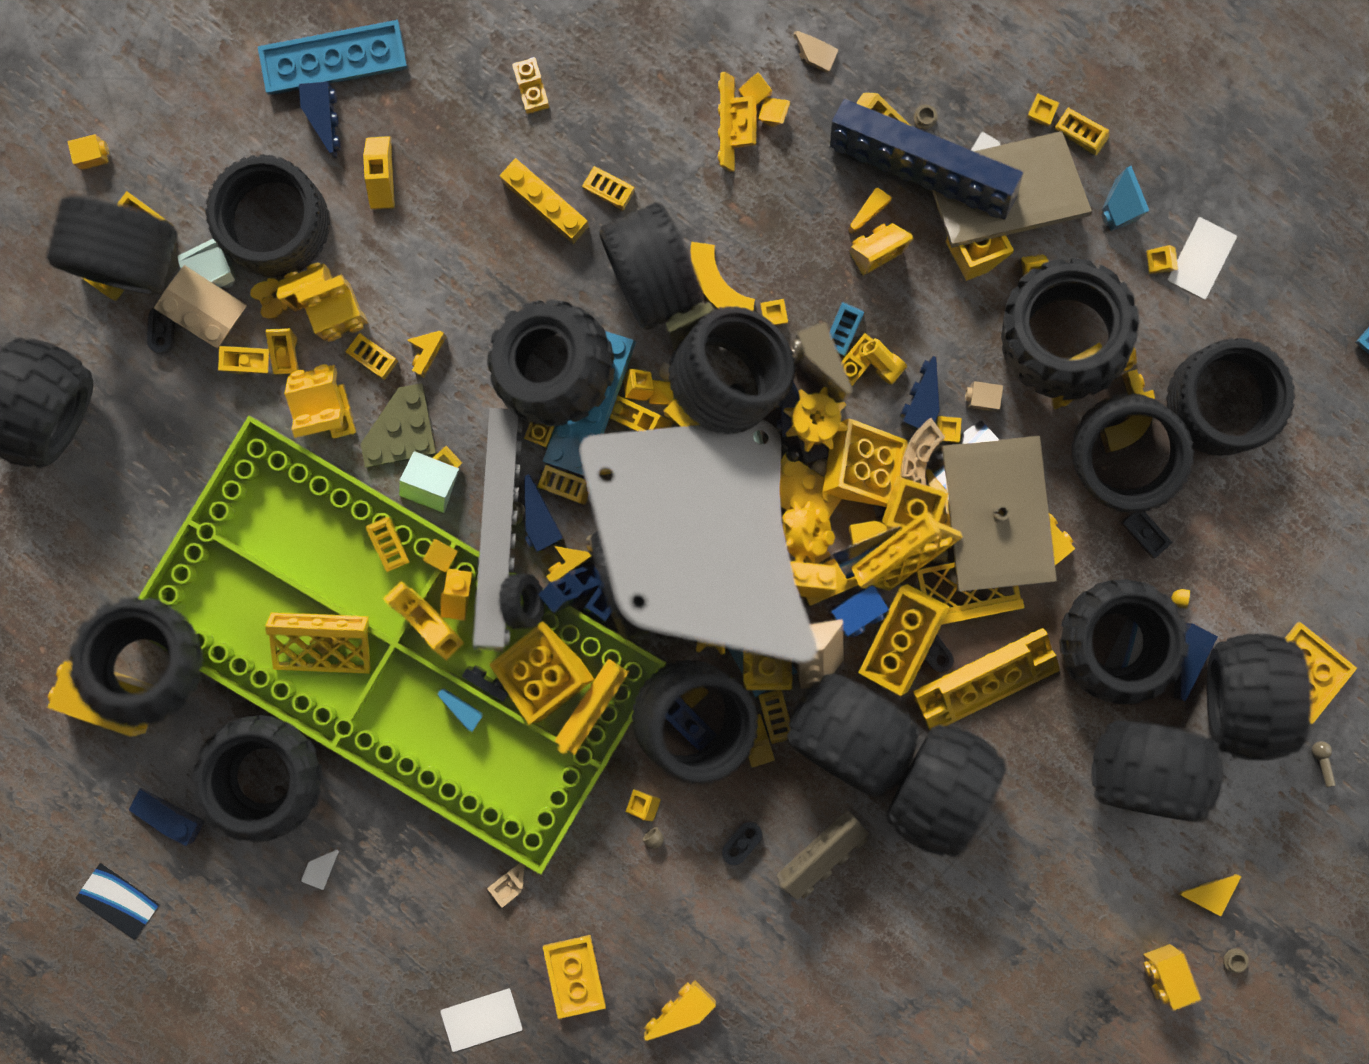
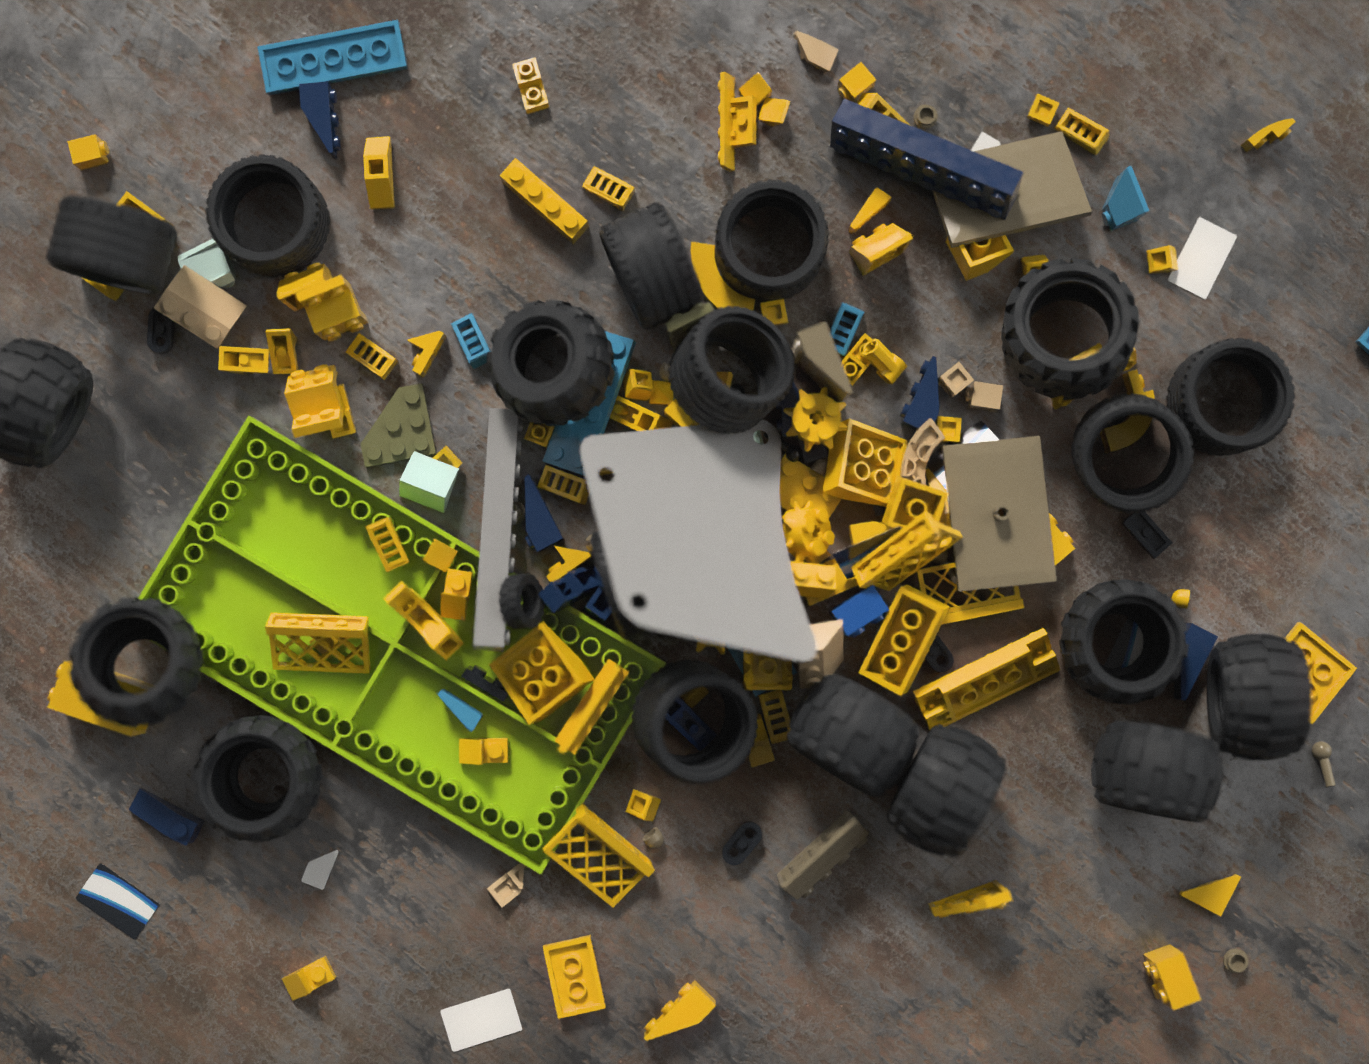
yellow piece [250,278,288,319] -> none
none -> yellow slope [282,955,336,1001]
none -> dark azure slope [451,313,491,369]
none -> yellow slope [459,738,508,765]
none -> yellow fence [543,803,655,908]
none -> black tyre [715,179,829,301]
none -> yellow slope [716,372,733,388]
none -> yellow brick [837,62,876,103]
none -> yellow plate [928,880,1012,918]
none -> tan brick [938,362,974,398]
none -> yellow slope [1240,118,1296,152]

